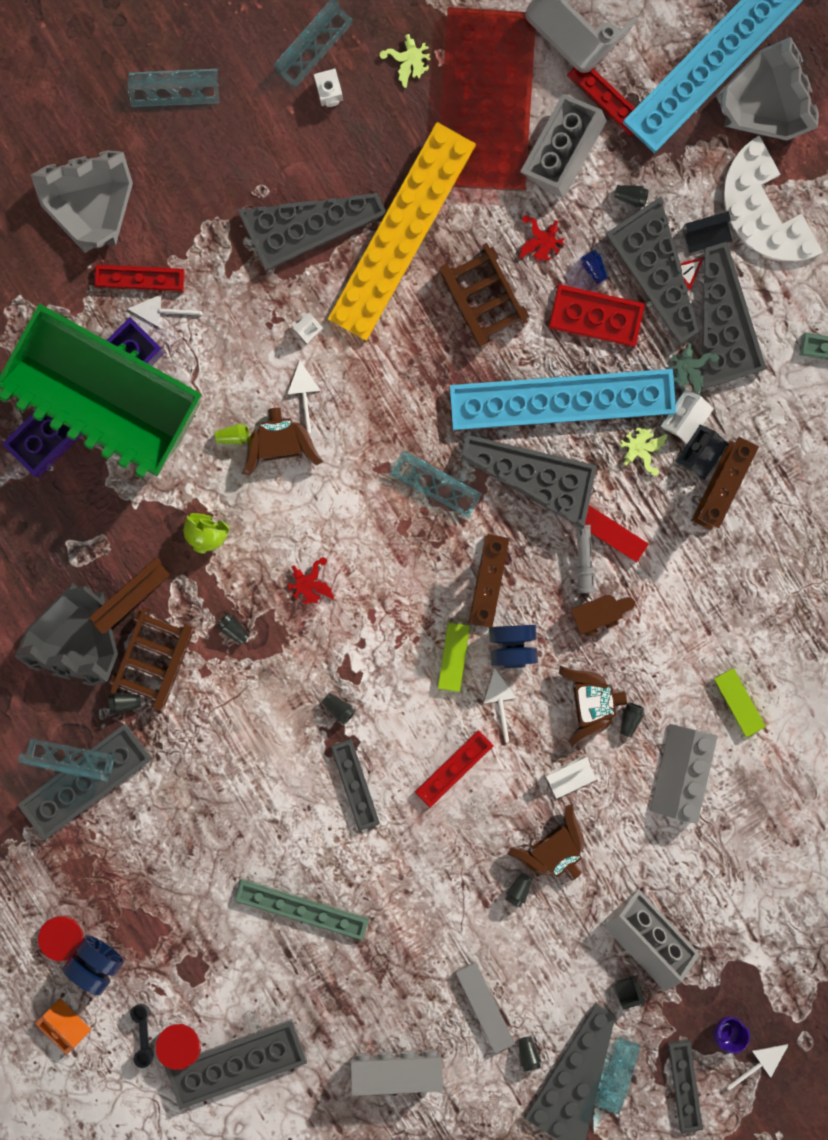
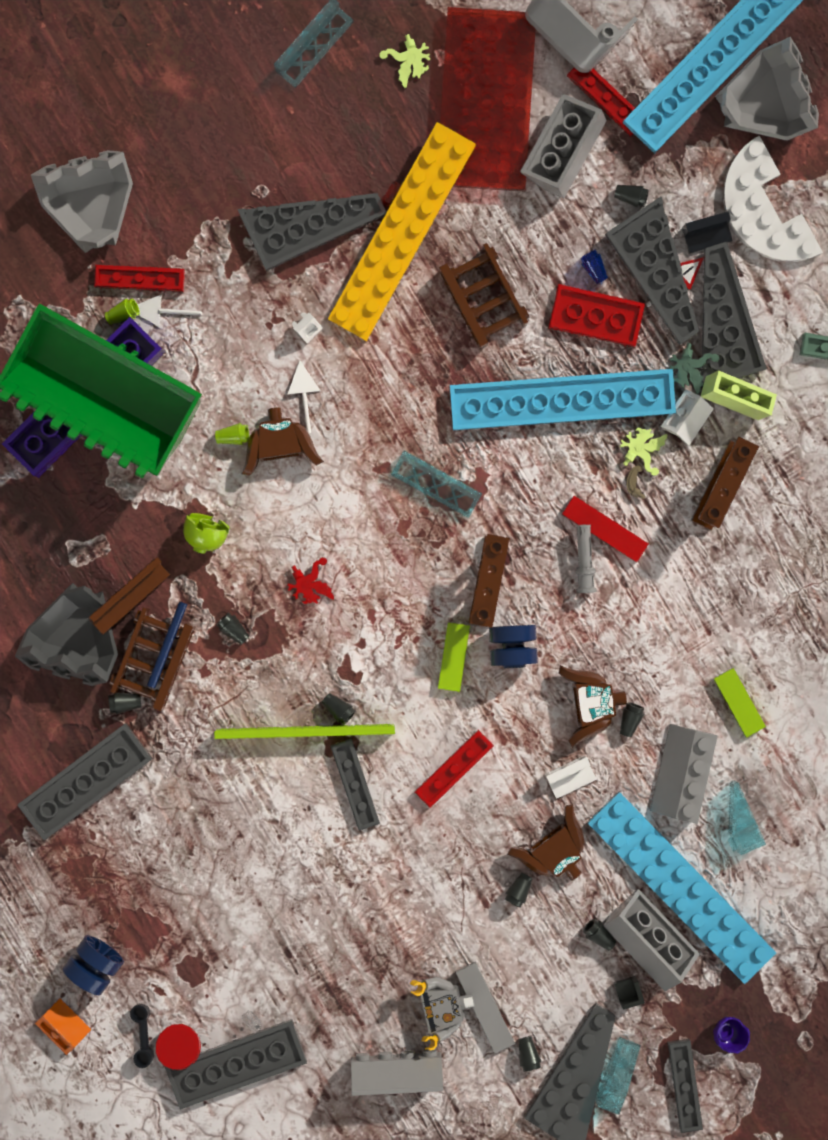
clear light blue fence [17,738,115,782] -> none
red tile [38,916,84,961] -> none
clear light blue fence [127,69,220,107] -> none
sand green tile [234,879,369,941] -> none
white brick [314,69,343,107] -> none
dark grey wing [461,435,597,529] -> none
white piece [484,669,516,743] -> none
red piece [519,215,564,261] -> none
reddish brown hinge [569,595,636,637] -> none
black panel [676,424,728,480] -> none
white piece [727,1044,788,1090] -> none
none -> lime cone [105,299,140,325]
none -> dark blue bar [147,601,188,688]
none -> lime tile [214,724,395,739]
none -> clear red tile [383,181,402,208]
none -> light grey torso [410,977,475,1050]
none -> pearl dark grey cone [583,919,617,951]
none -> medium azure plate [587,791,776,984]
none -> dark tan piece [626,465,645,499]
none -> yellowish green brick [701,371,777,420]
none -> clear light blue slope [728,780,766,855]

